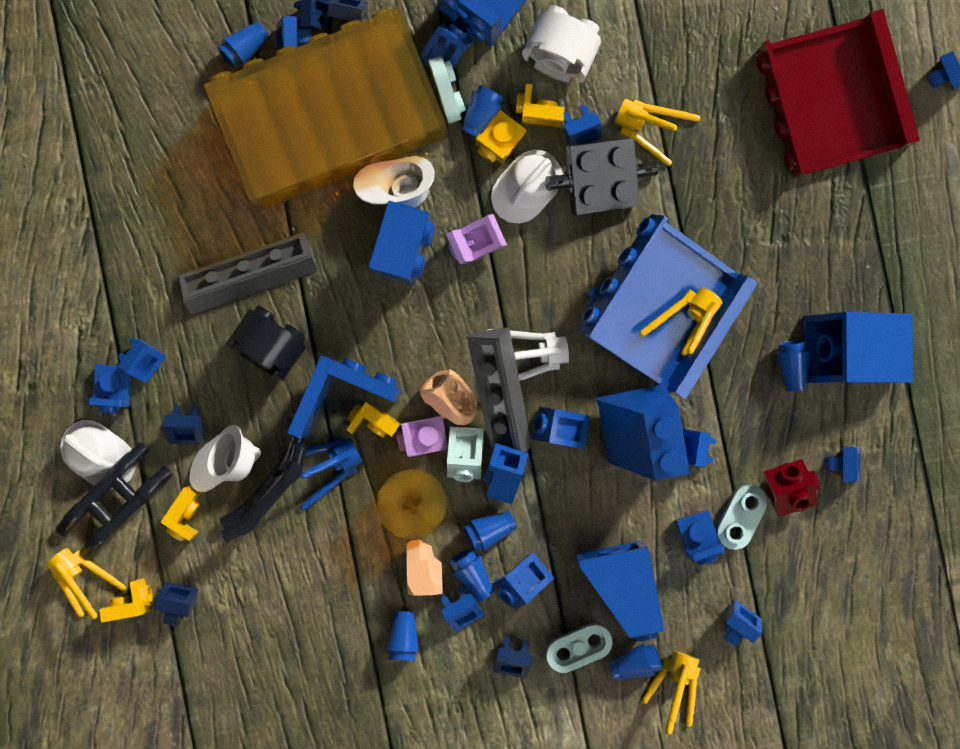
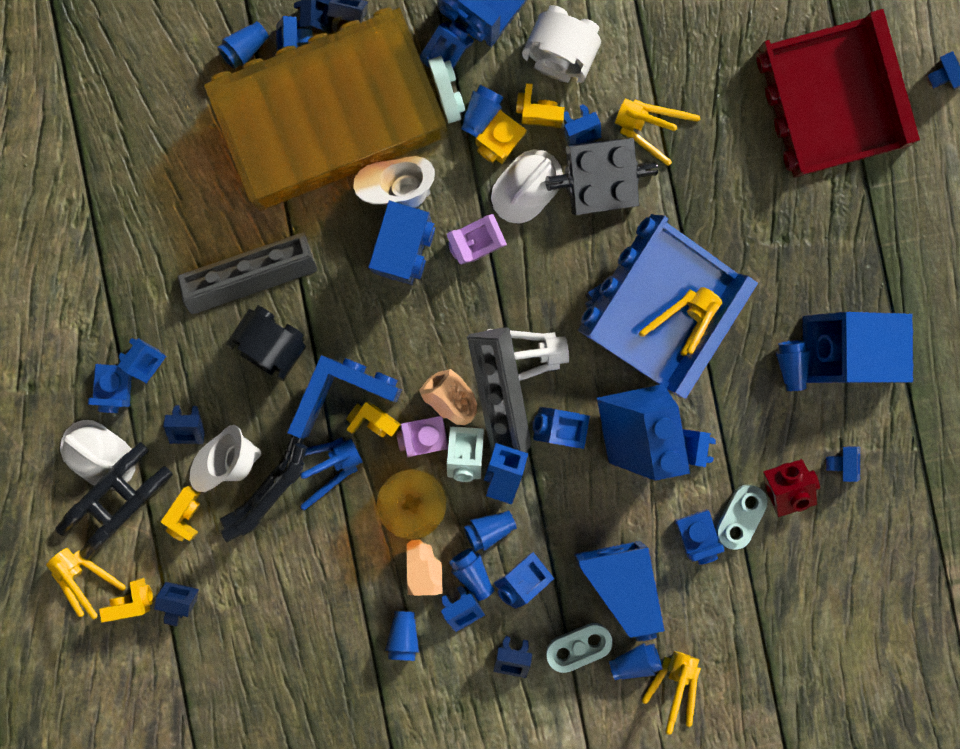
blue tile [724,600,762,647] -> none

